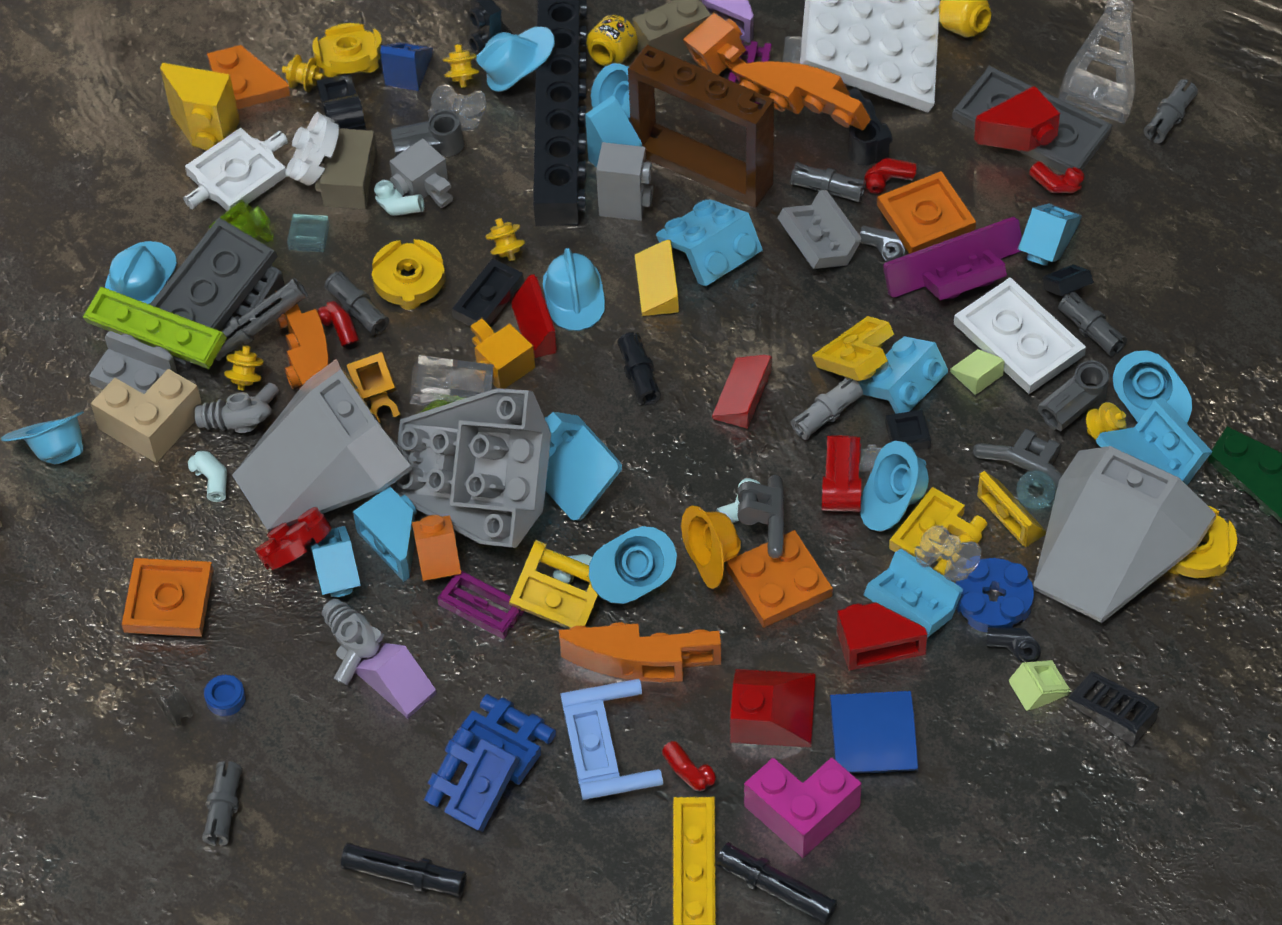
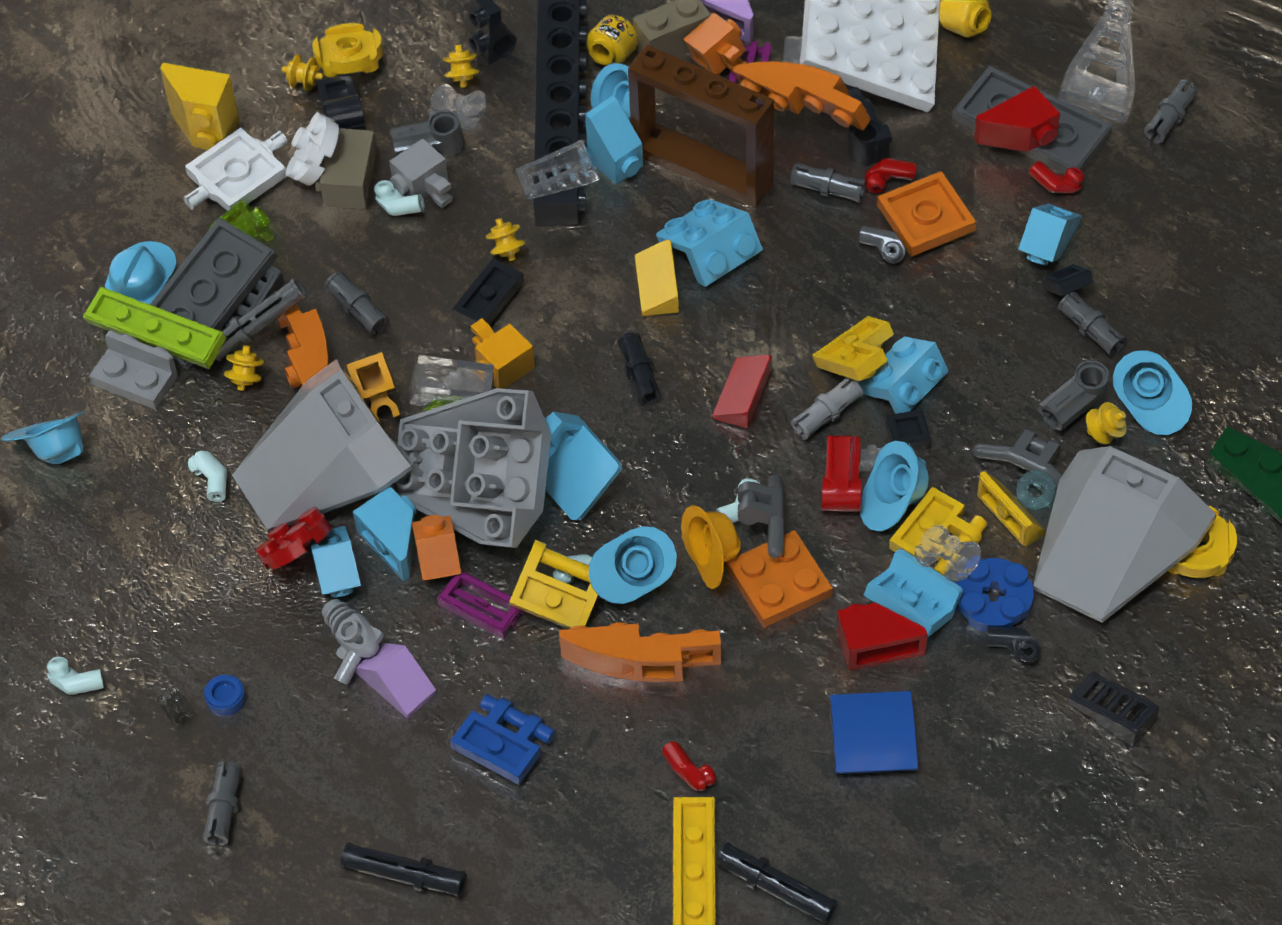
tan brick [91,369,202,463] -> none
orange plate [121,558,214,637] -> none
light grey piece [195,383,279,433] -> none
orange wing [207,45,290,110] -> none
clear light blue tile [287,214,330,252] -> none
red arm [317,301,360,347] -> none
yellow plate [372,239,446,310] -> none
blue slope [380,42,433,91] -> none
blue plate [423,727,521,832] -> none
medium azure piece [476,26,555,92] -> none
red slope [511,274,557,359] -> none
medium azure piece [543,248,605,331] -> none
light blue plate [560,679,663,800] -> none
light grey brick [596,142,653,221] -> none
red slope [730,669,816,748] -> none
dark pink brick [744,757,862,858] -> none
light grey bracket [778,190,861,269] -> none
magenta bracket [883,216,1022,300] -> none
yellowish green slope [950,349,1005,395] -> none
white plate [954,277,1086,394] -> none
yellowish green slope [1009,660,1071,710] -> none
medium azure bracket [1096,398,1212,485] -> none
none -> light aqua arm [47,657,104,695]
none -> clear slope [516,140,600,200]

